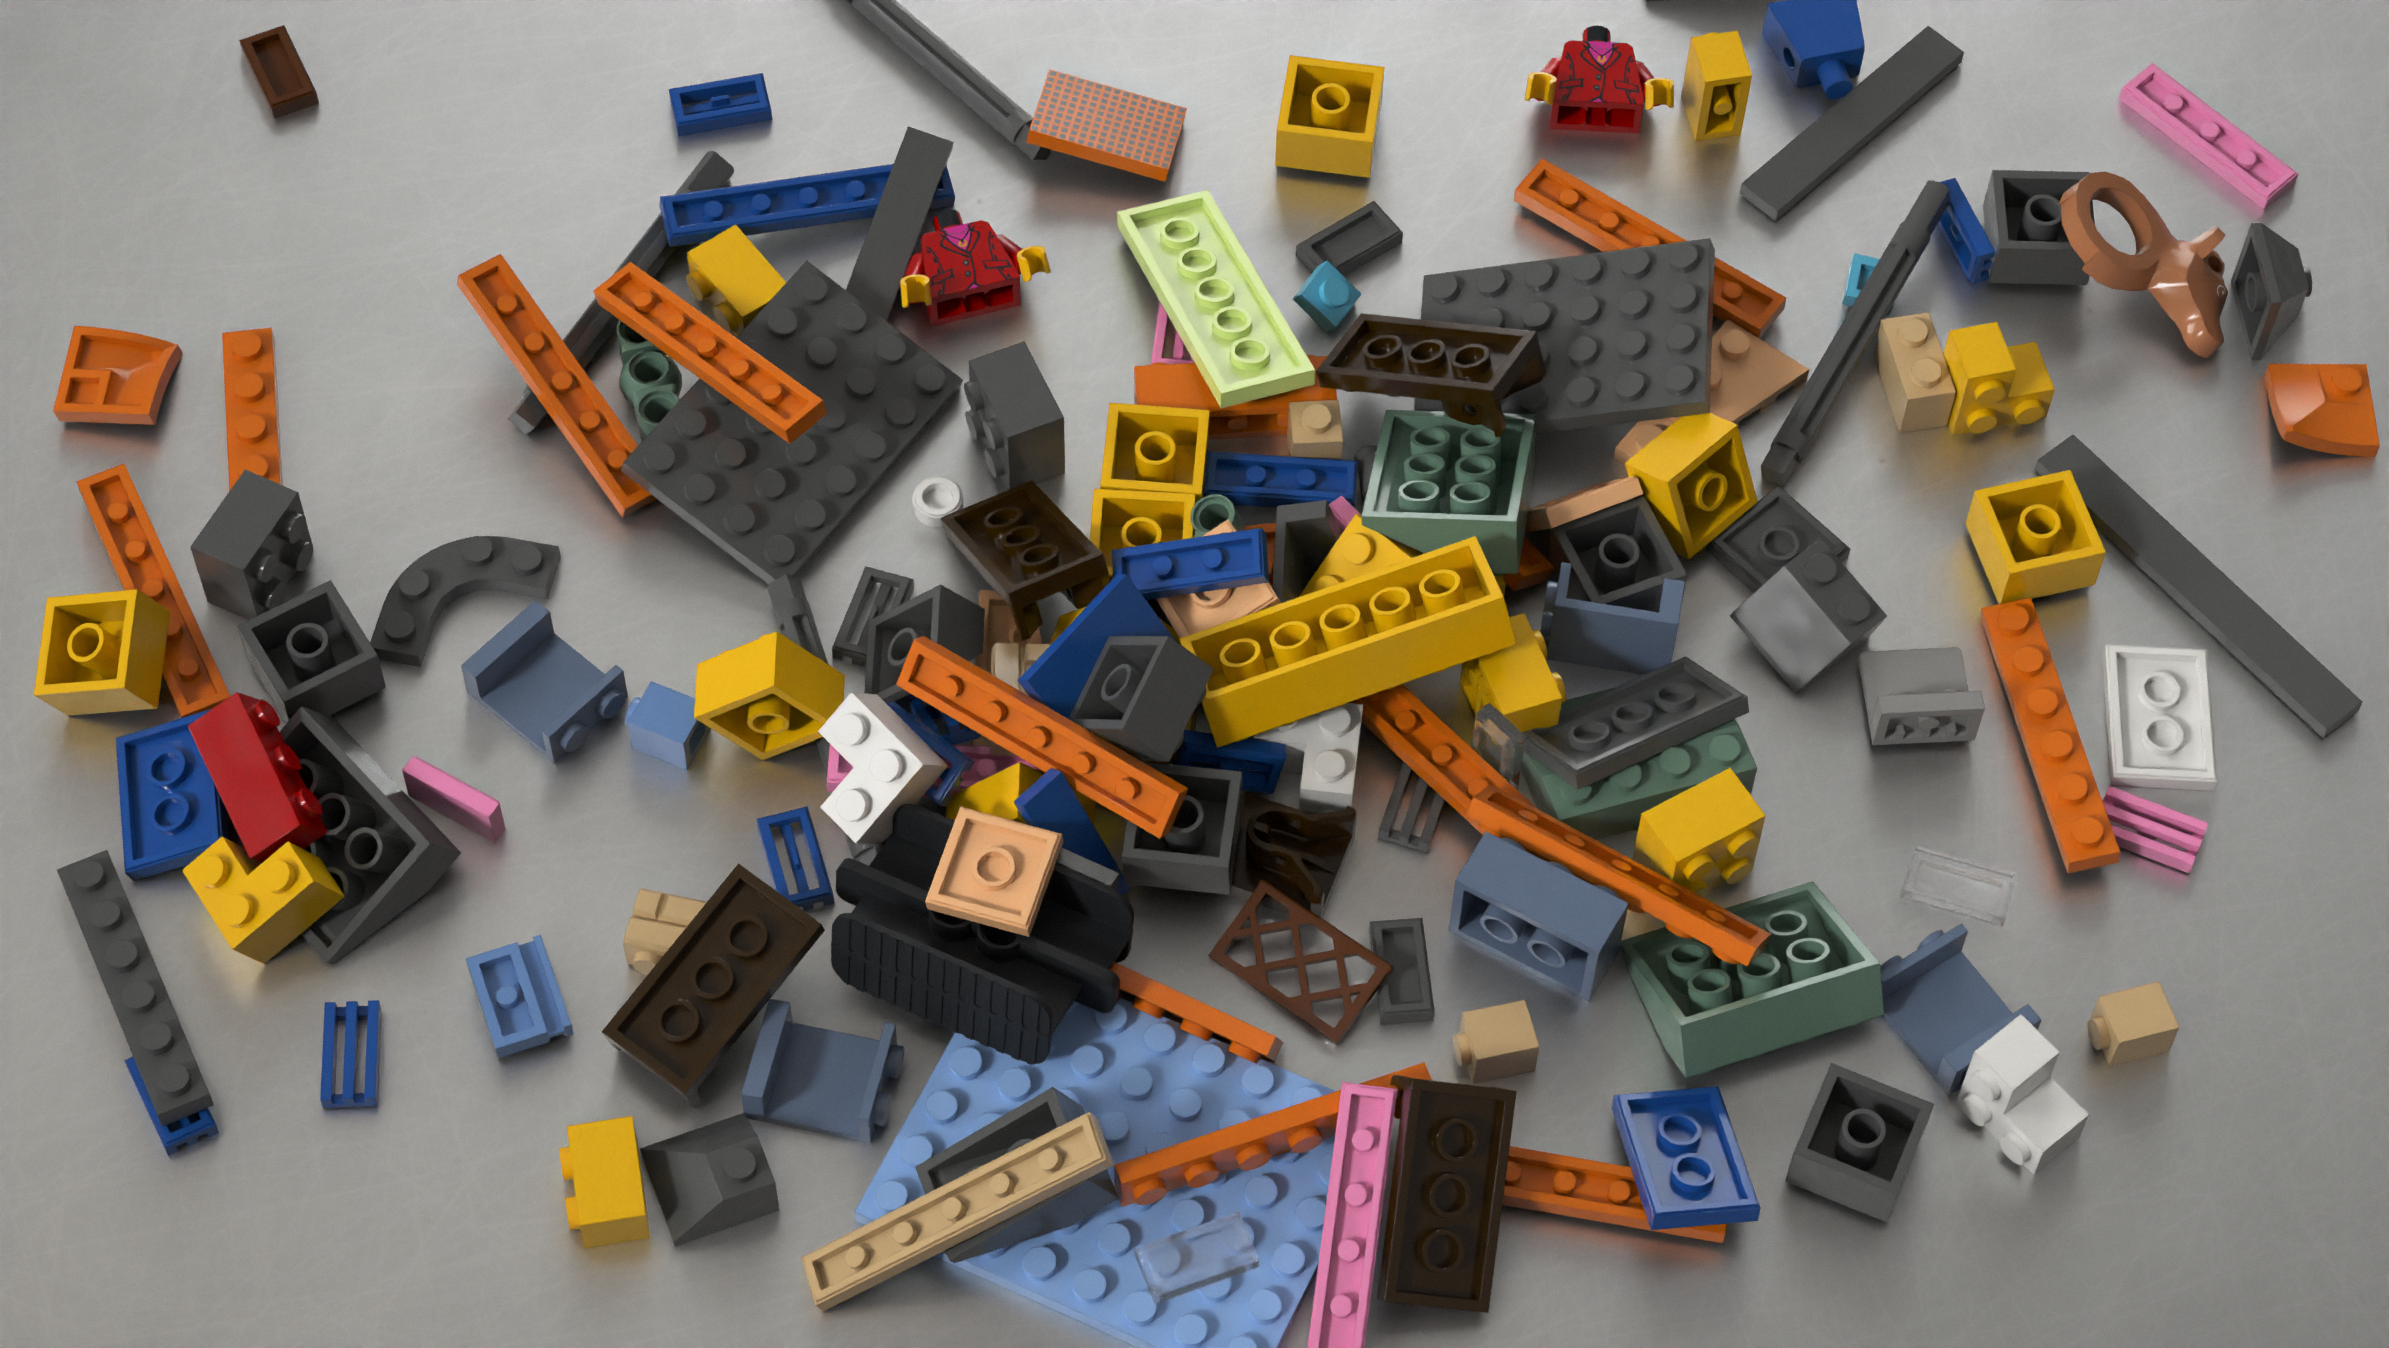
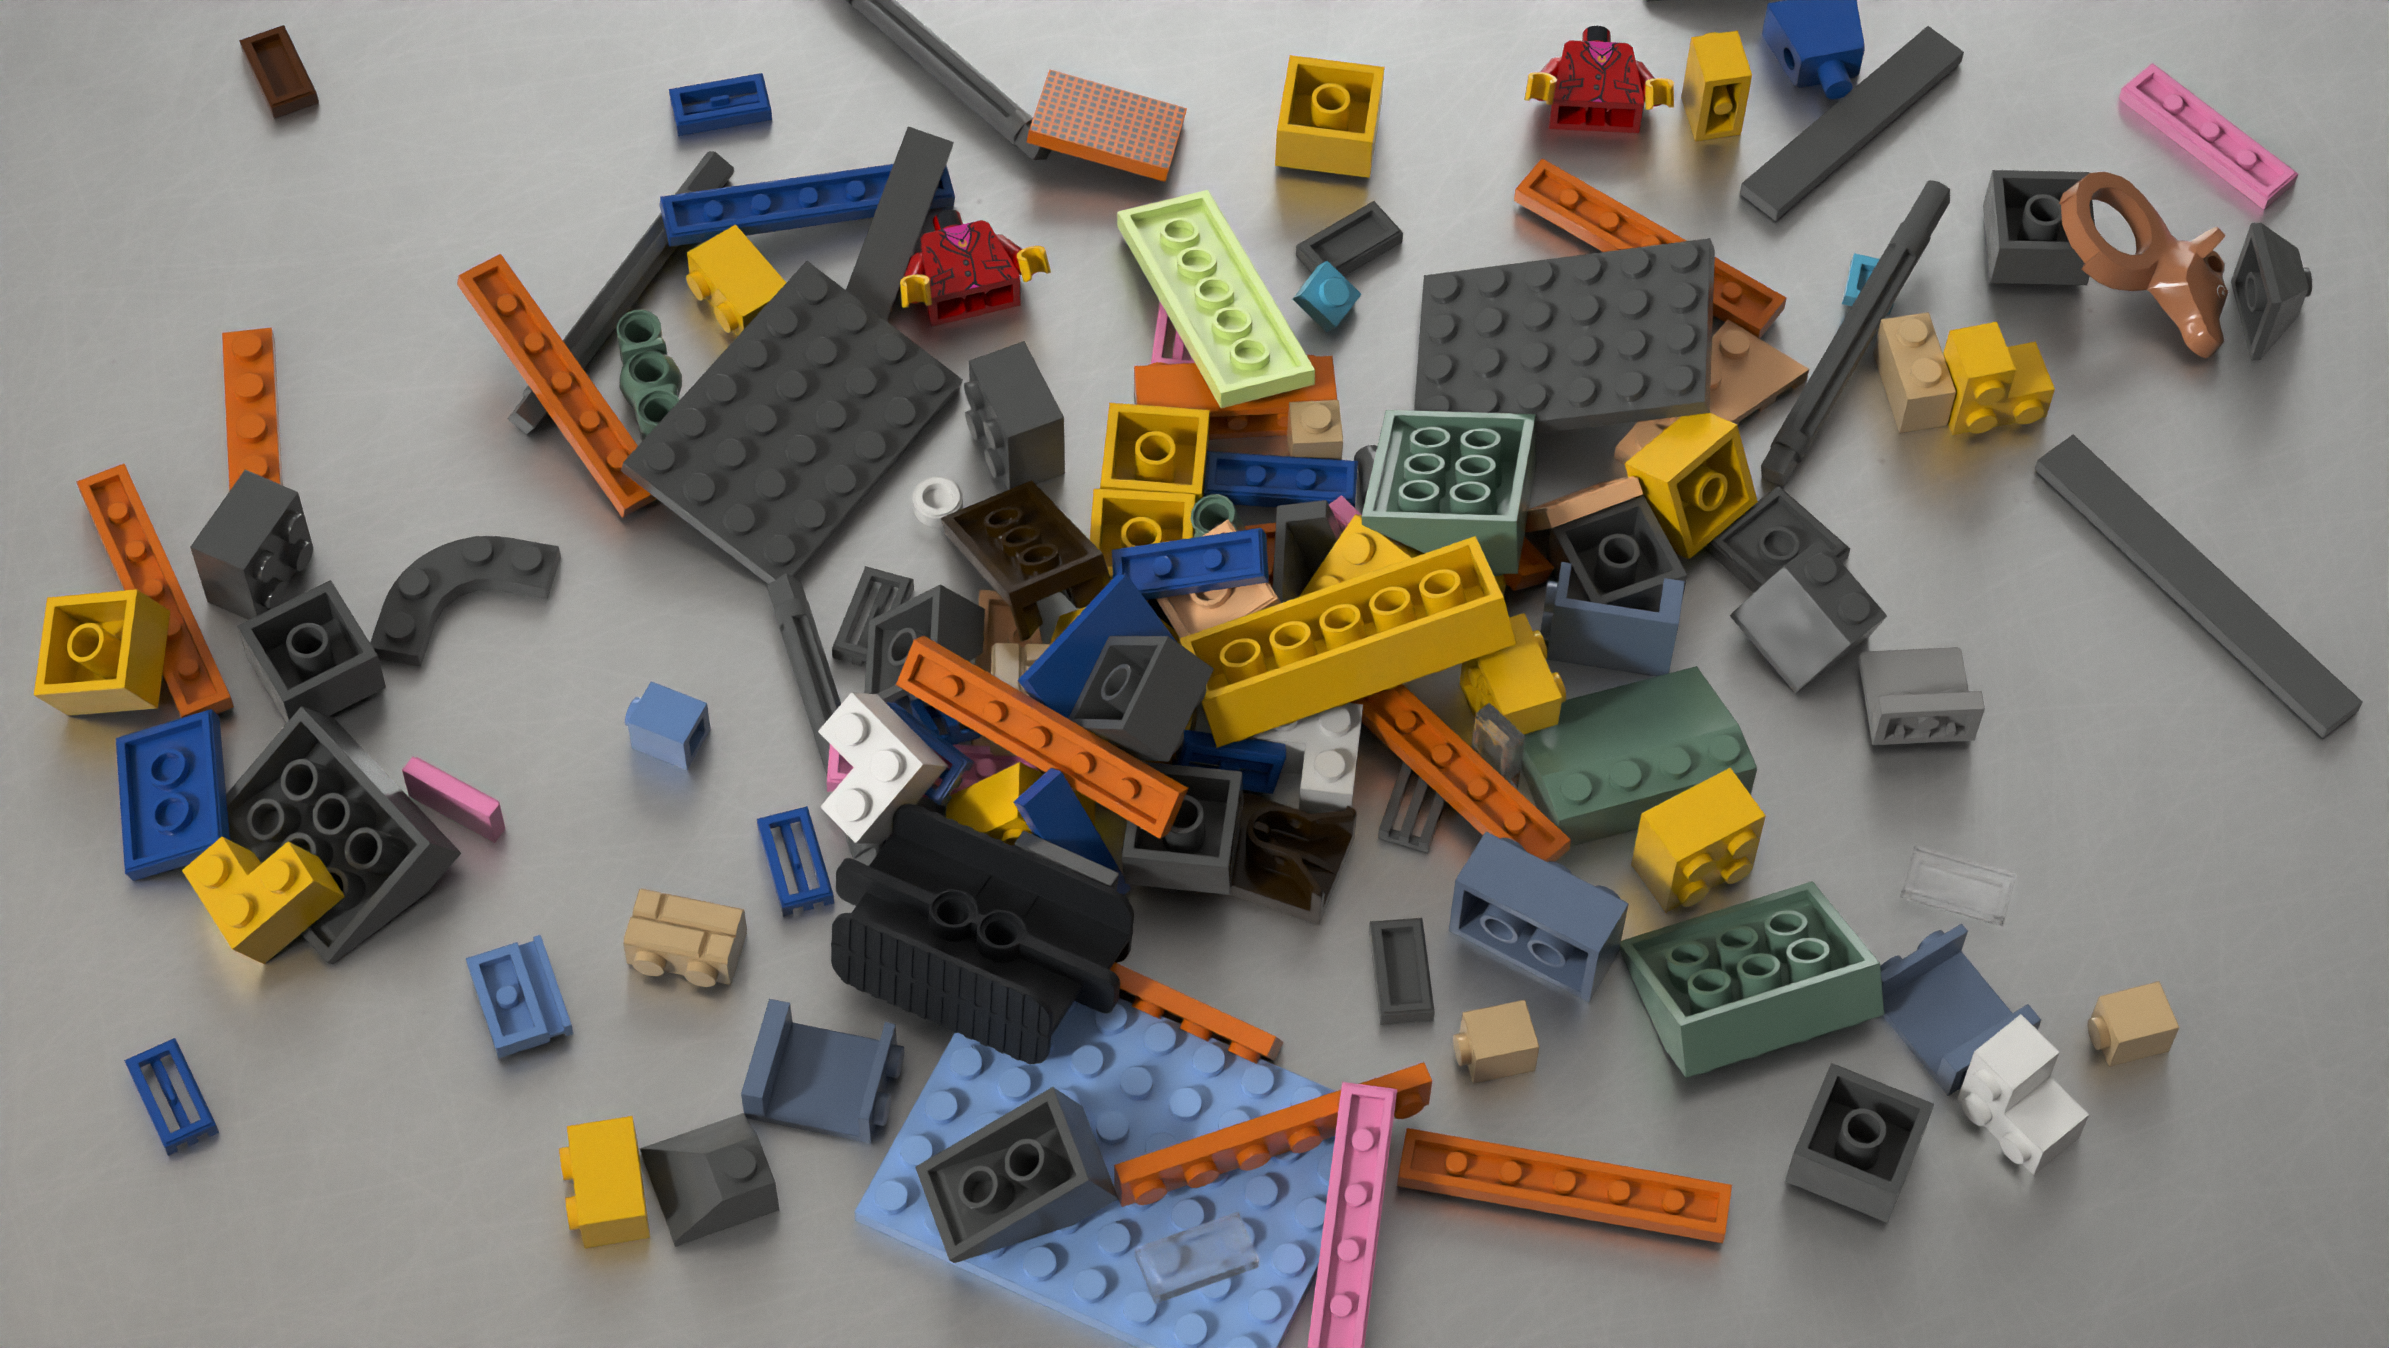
orange plate [53,326,182,425] -> none
dark grey plate [57,850,214,1127] -> none
red brick [188,692,327,862] -> none
blue tile [320,1000,381,1108] -> none
sand blue panel [461,600,628,763] -> none
orange plate [593,262,828,444] -> none
dark brown plate [602,863,825,1108] -> none
yellow brick [694,631,845,760] -> none
tan tile [801,1112,1114,1311] -> none
light nougat tile [925,807,1064,937] -> none
reddish brown window [1208,879,1394,1045] -> none
dark brown plate [1316,313,1546,437] -> none
dark brown plate [1377,1075,1517,1313] -> none
orange plate [1466,784,1771,967] -> none
dark grey tile [1517,656,1749,790] -> none
blue tile [1611,1086,1761,1230] -> none
blue tile [1938,178,1995,285] -> none
yellow brick [1965,470,2106,604] -> none
orange plate [1981,597,2120,874] -> none
white tile [2102,644,2217,791] -> none
bright pink tile [2103,786,2208,873] -> none
orange plate [2264,364,2380,457] -> none

